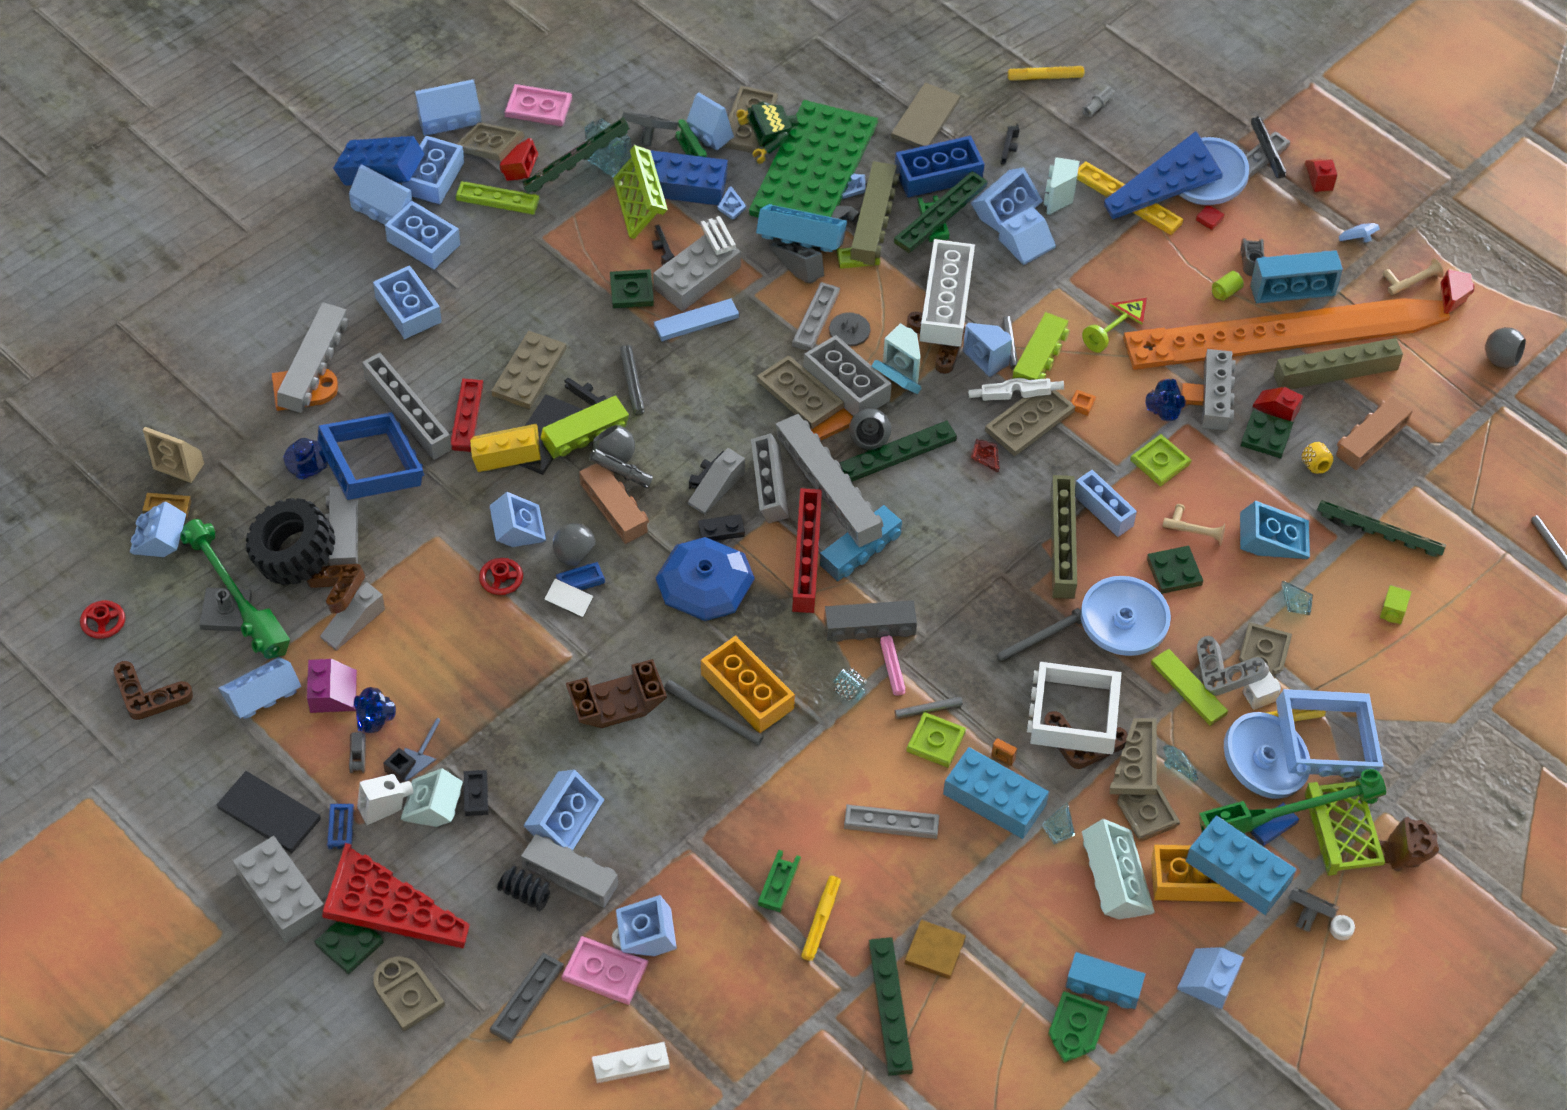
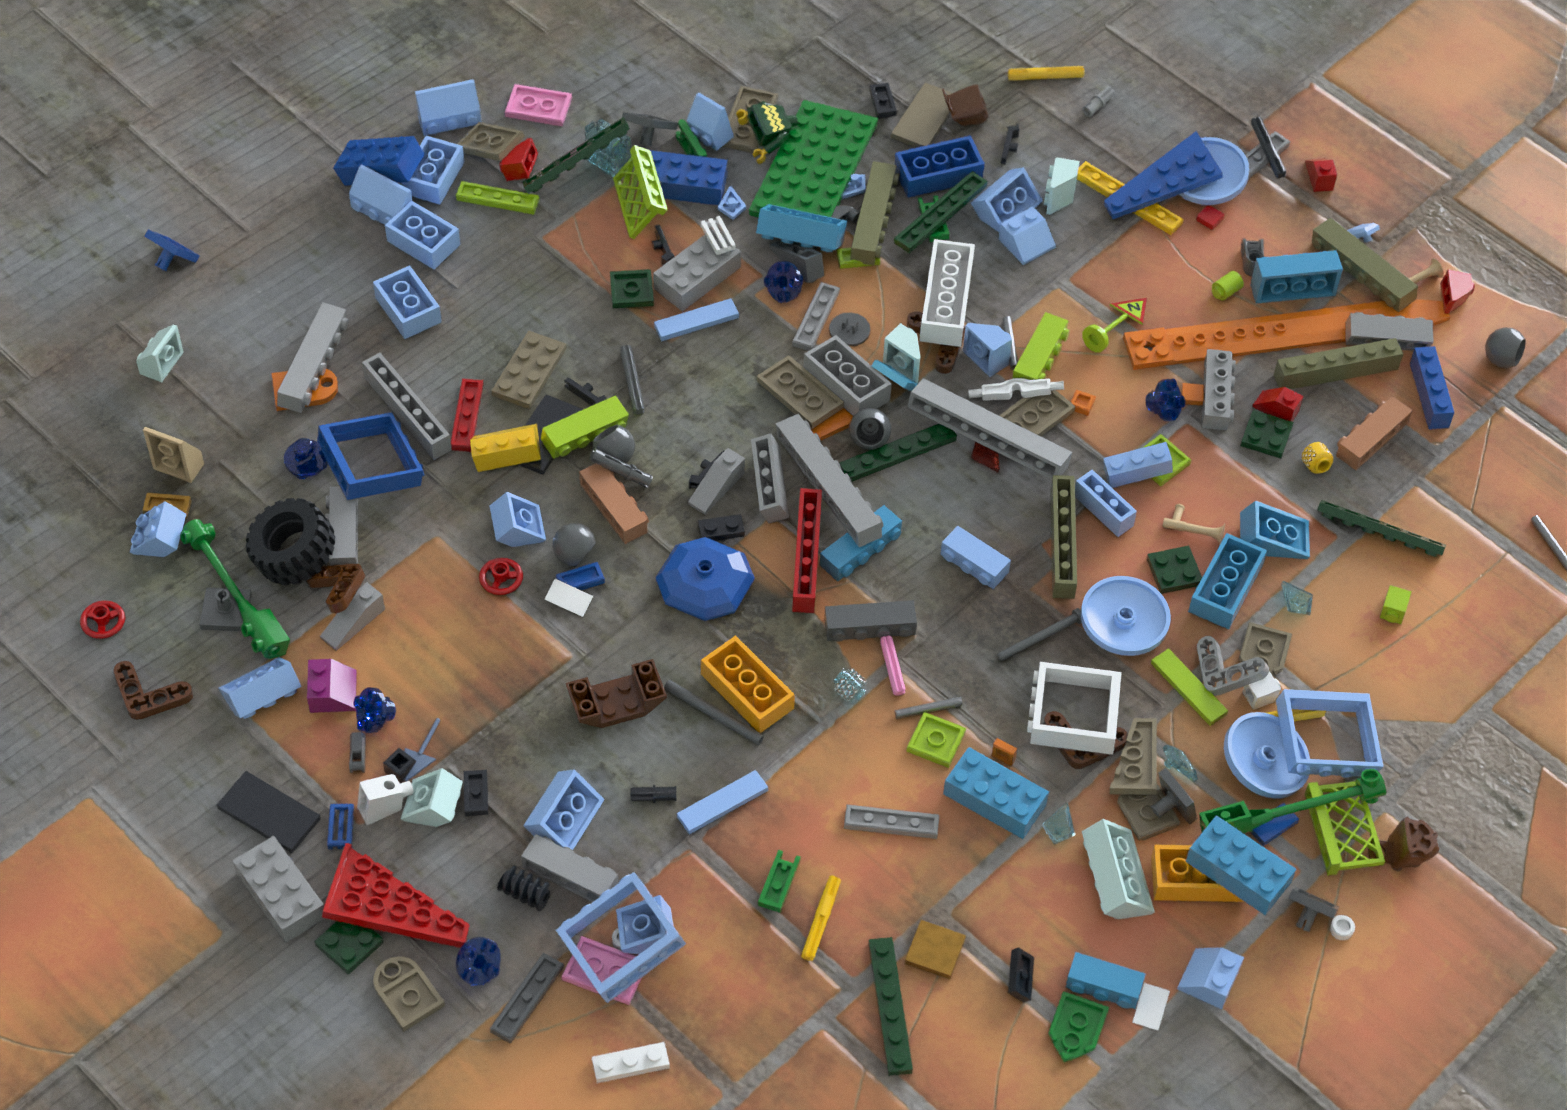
none -> light aqua slope [137,324,184,382]
none -> blue tile [144,229,200,271]
none -> clear blue plate [456,937,501,986]
none -> light blue window [556,872,686,1003]
none -> black axle [630,785,677,803]
none -> light blue tile [677,770,768,835]
none -> clear blue plate [764,261,803,303]
none -> black plate [869,83,897,119]
none -> light grey brick [908,378,1072,479]
none -> light blue brick [940,526,1011,589]
none -> reddish brown piece [942,84,989,127]
none -> black plate [1008,947,1034,1003]
none -> light blue brick [1103,442,1173,488]
none -> white sticker [1132,983,1170,1030]
none -> dark grey tile [1151,768,1197,825]
none -> dark azure brick [1188,533,1267,629]
none -> olive brick [1312,217,1418,312]
none -> light grey brick [1345,312,1433,351]
none -> blue brick [1410,346,1455,429]

